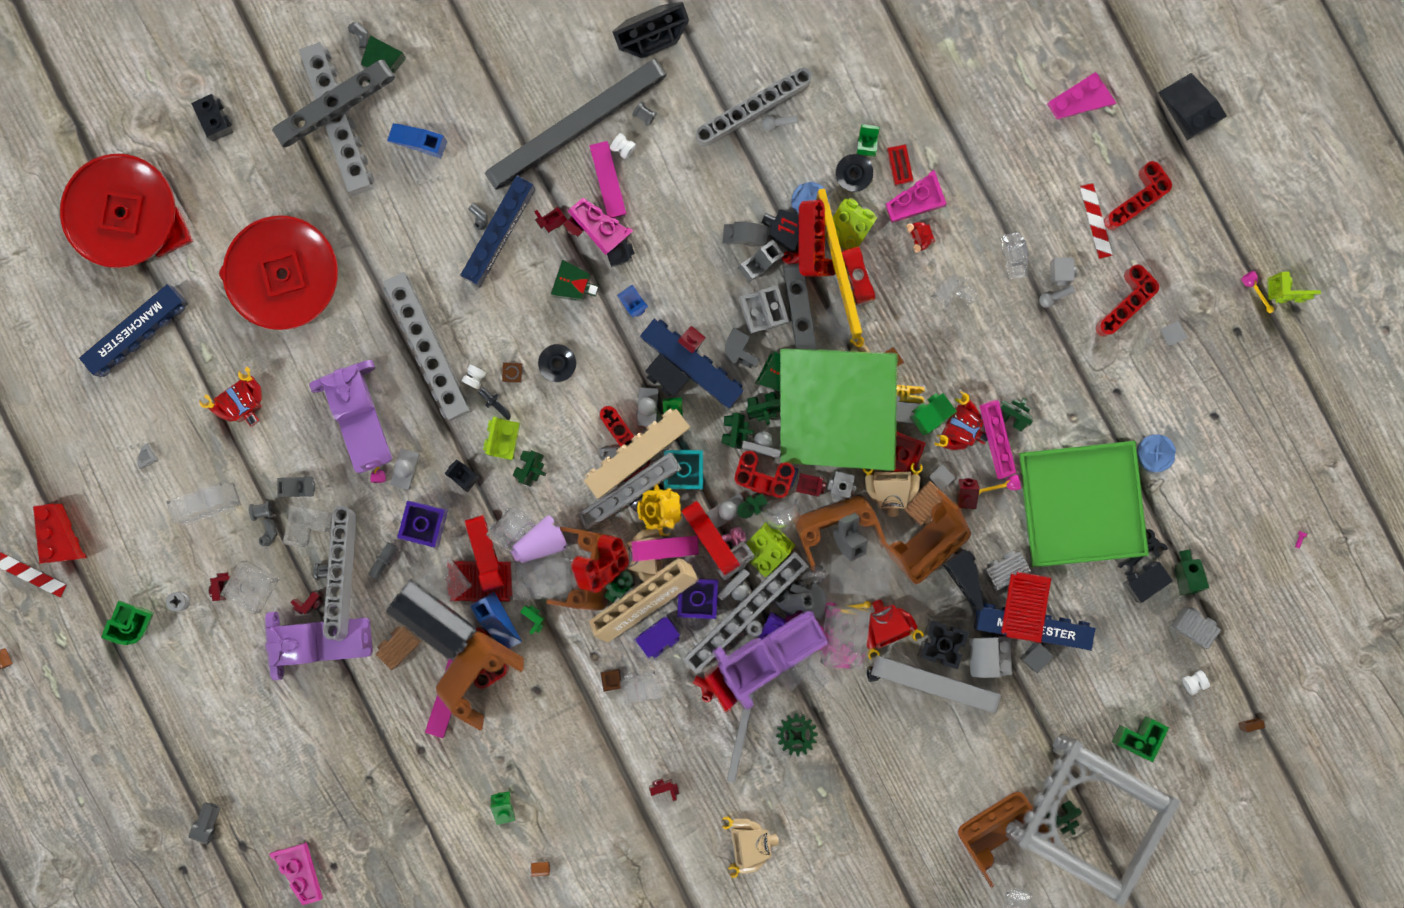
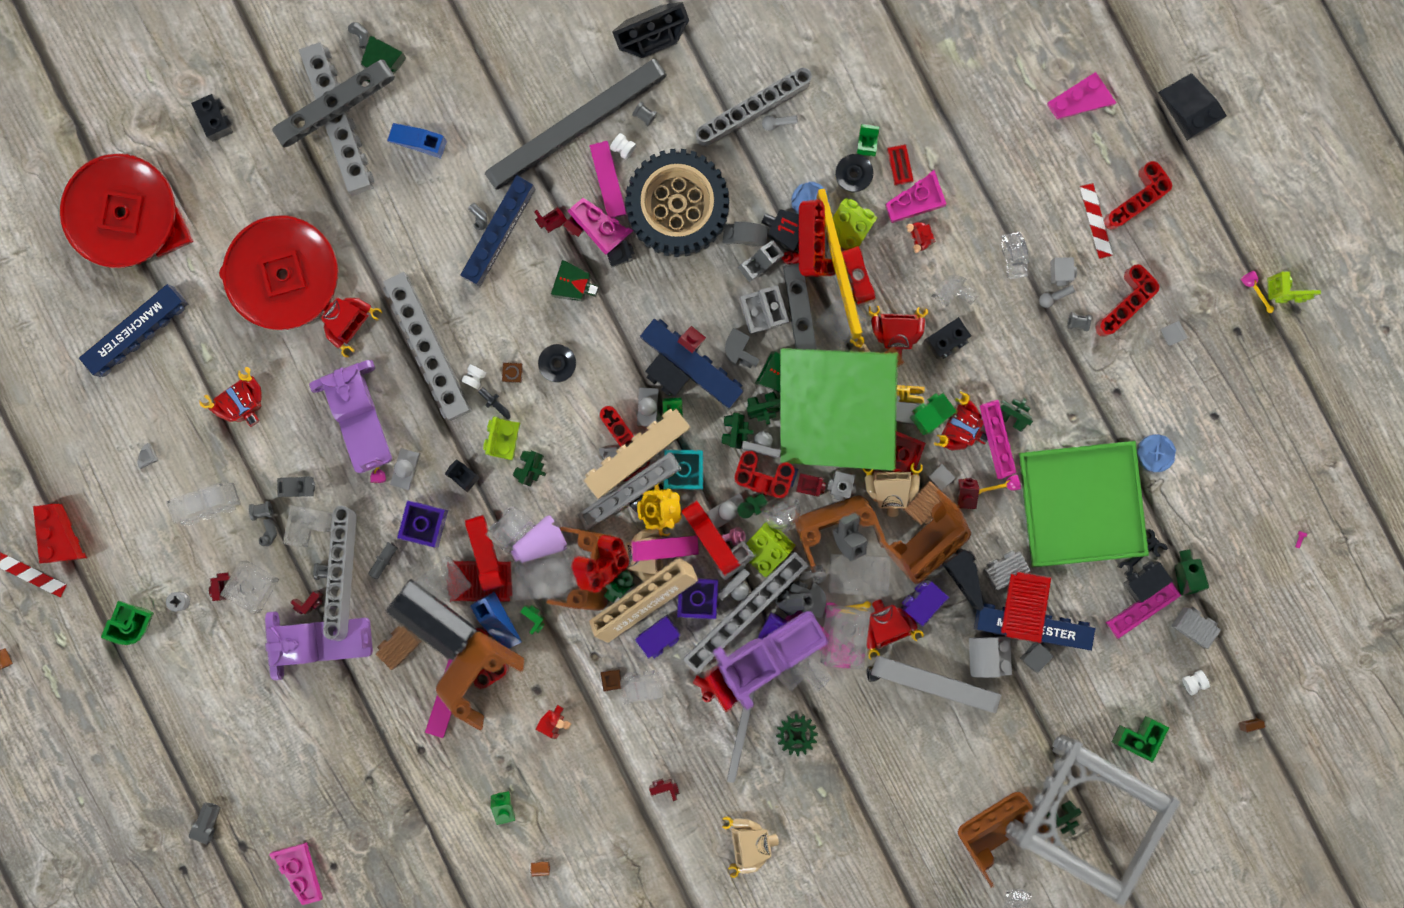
blue bracket [617,285,648,318] -> none
light grey pin [747,620,762,637] -> none
black brick [917,619,969,669] -> none
none -> red torso [321,298,383,357]
none -> red piece [535,705,571,739]
none -> wheel [625,149,729,257]
none -> red torso [868,306,928,358]
none -> dark purple brick [901,580,949,626]
none -> black brick [924,317,971,359]
none -> dark grey bush [1067,312,1091,332]
none -> dark pink tile [1106,583,1181,639]

